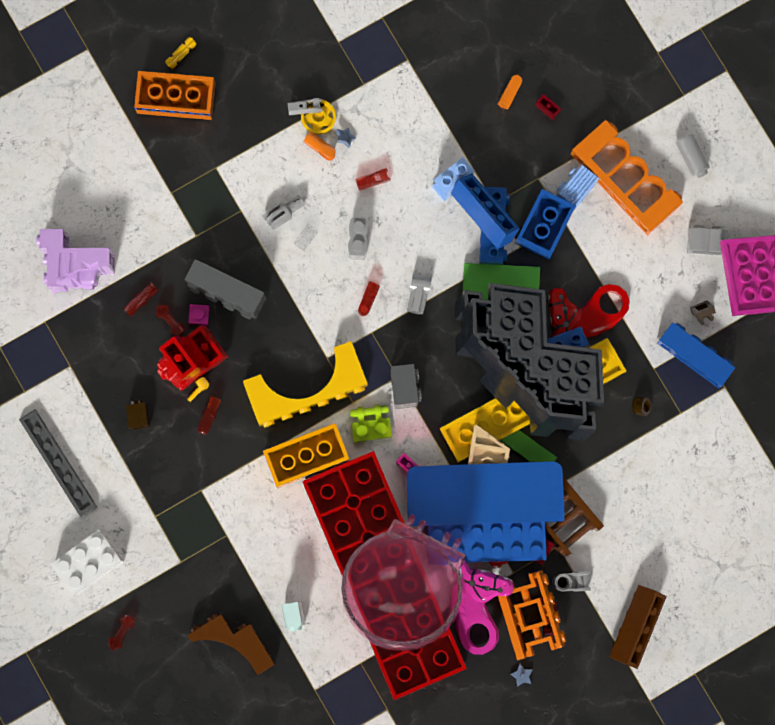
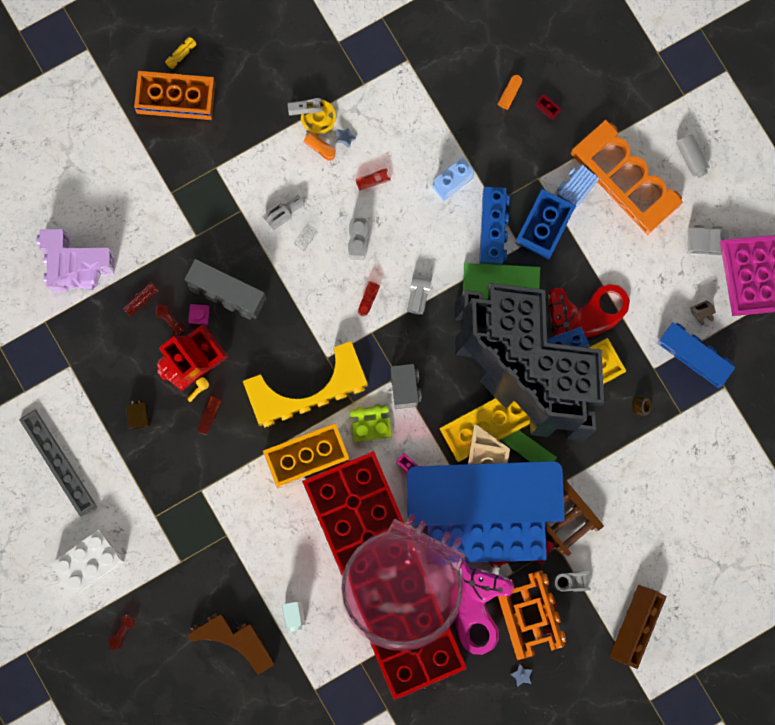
blue brick [450,173,520,249] -> none

